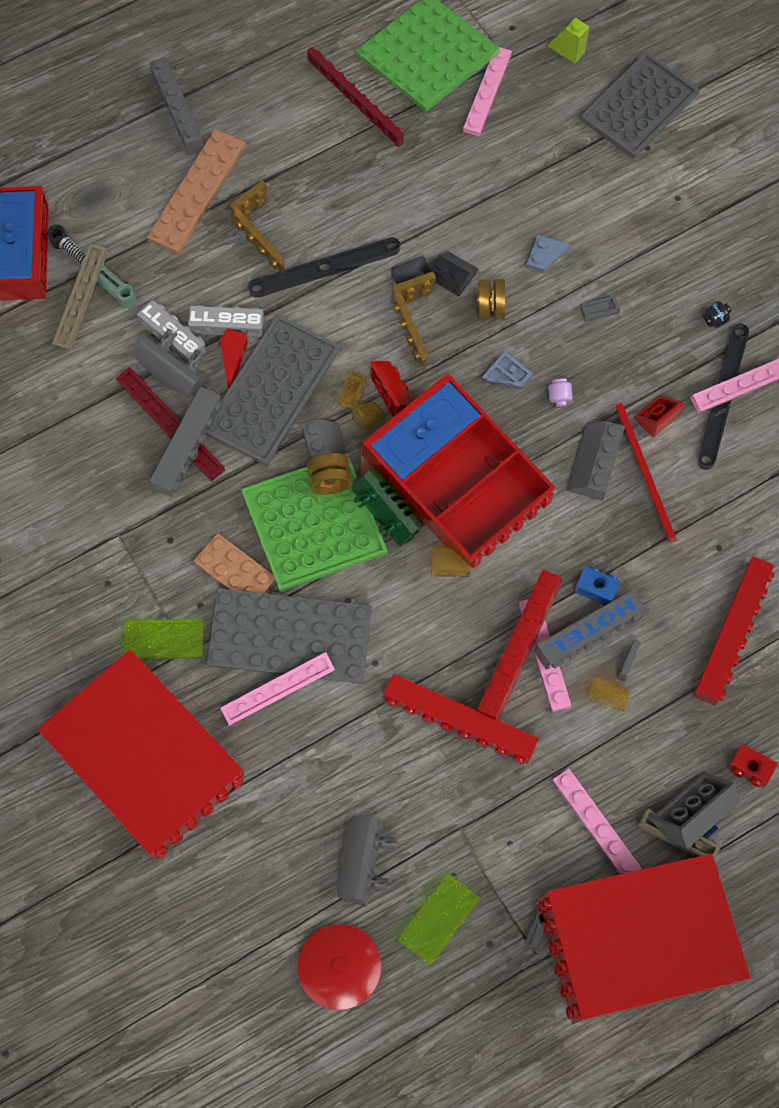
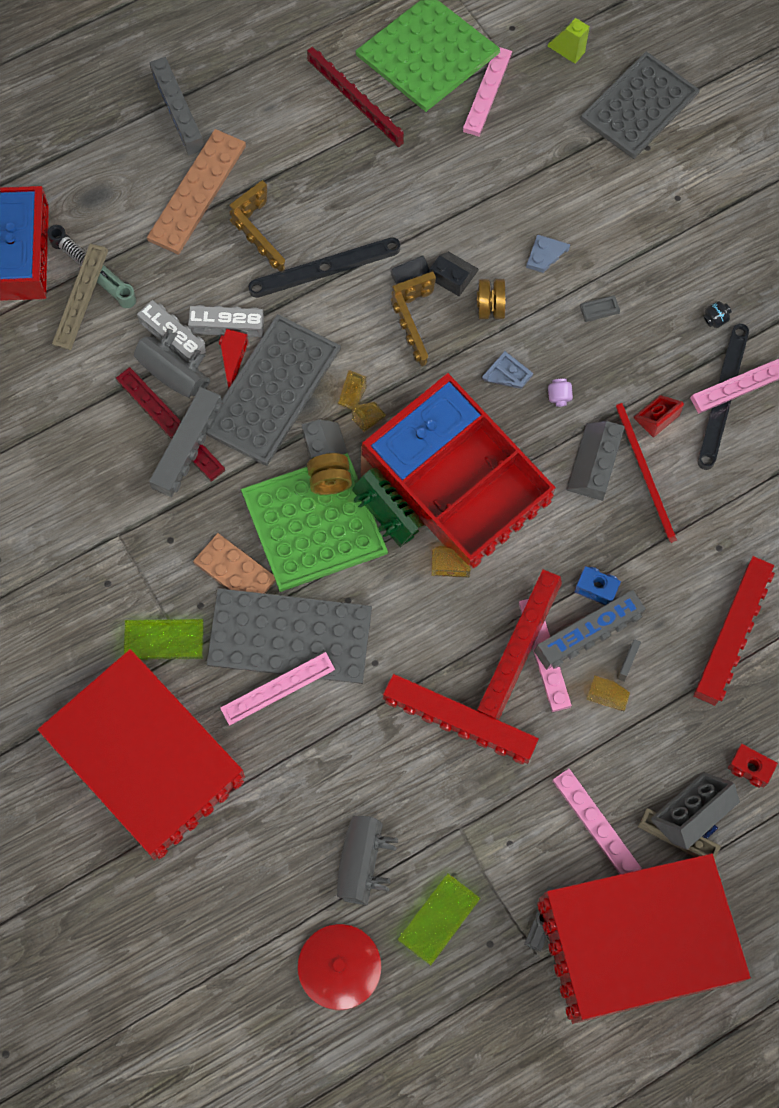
red slope [370,361,415,417] -> none

